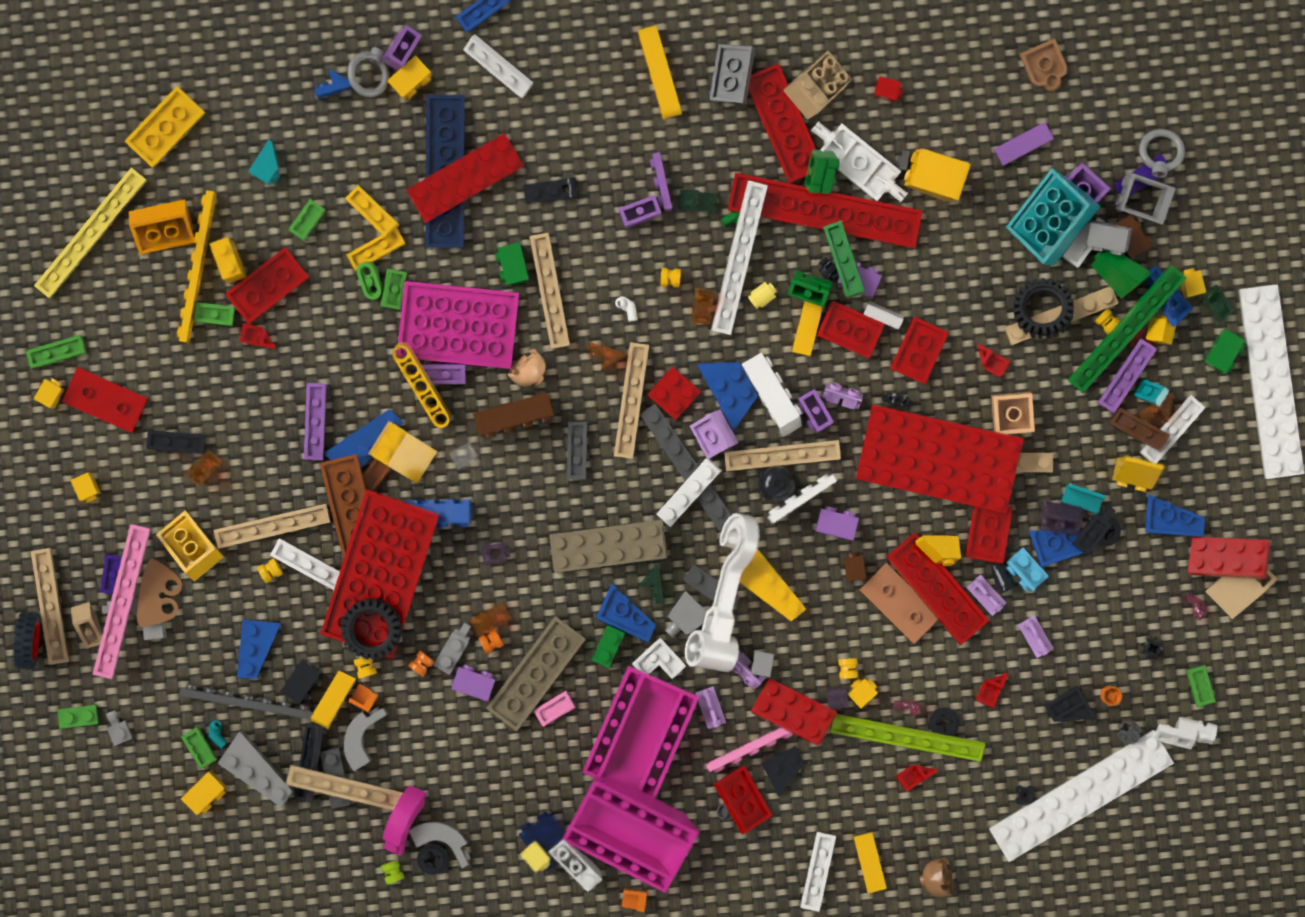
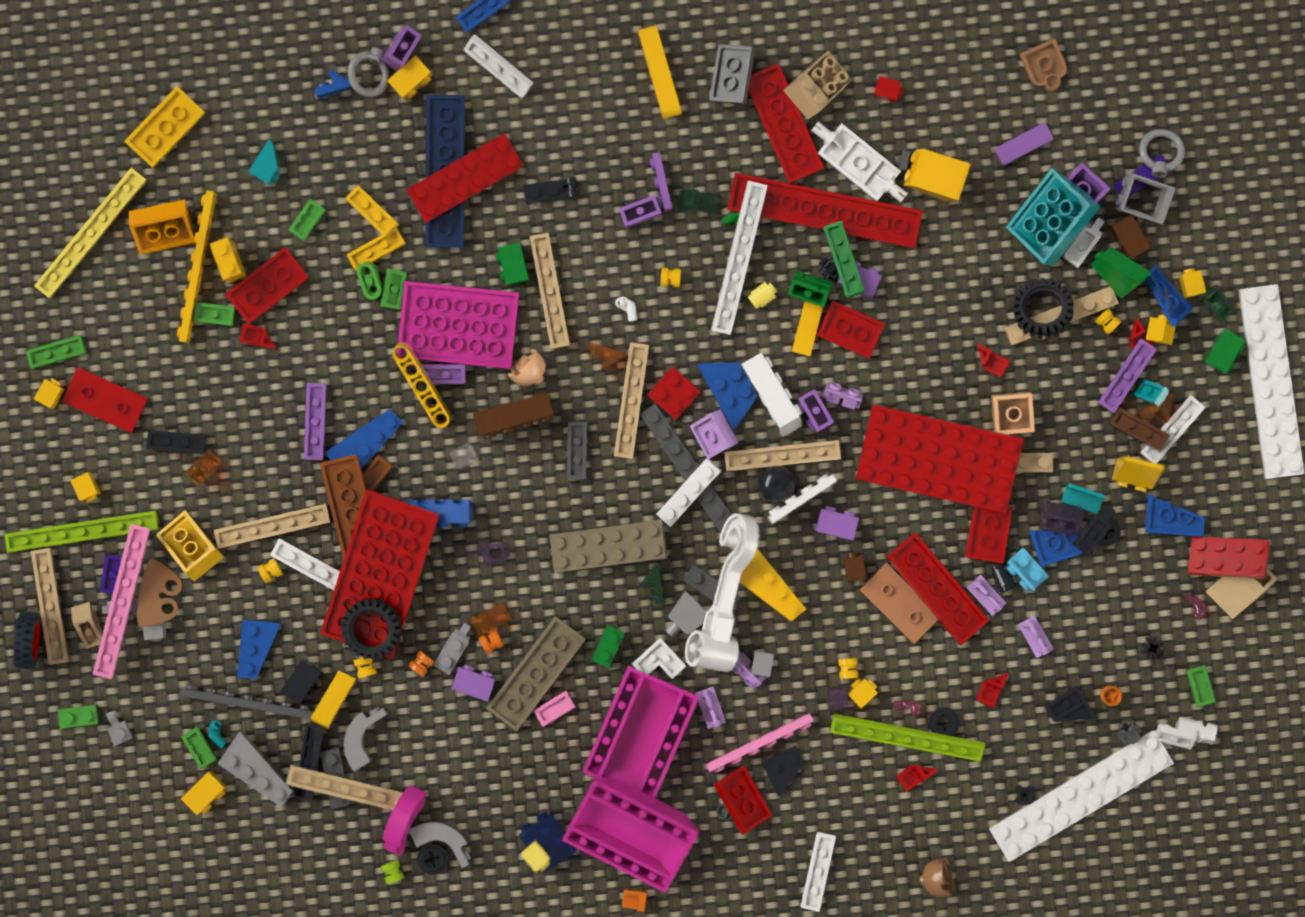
orange panel [349,684,379,712] -> none
yellow slope [368,421,437,484] -> none
white slope [549,839,602,892] -> none
blue wing [596,584,656,643] -> none
clear orange slope [691,288,715,325] -> none
red plate [751,678,837,747] -> none
green brick [805,150,840,194] -> none
yellow tile [854,832,887,893] -> none
white slope [864,301,904,329] -> none
black gear [882,392,913,407] -> none
red plate [890,316,949,385] -> none
yellow slope [916,535,961,566] -> none
green plate [1068,264,1187,393] -> none
light grey brick [1087,221,1132,255] -> none
none -> lime tile [4,511,160,553]

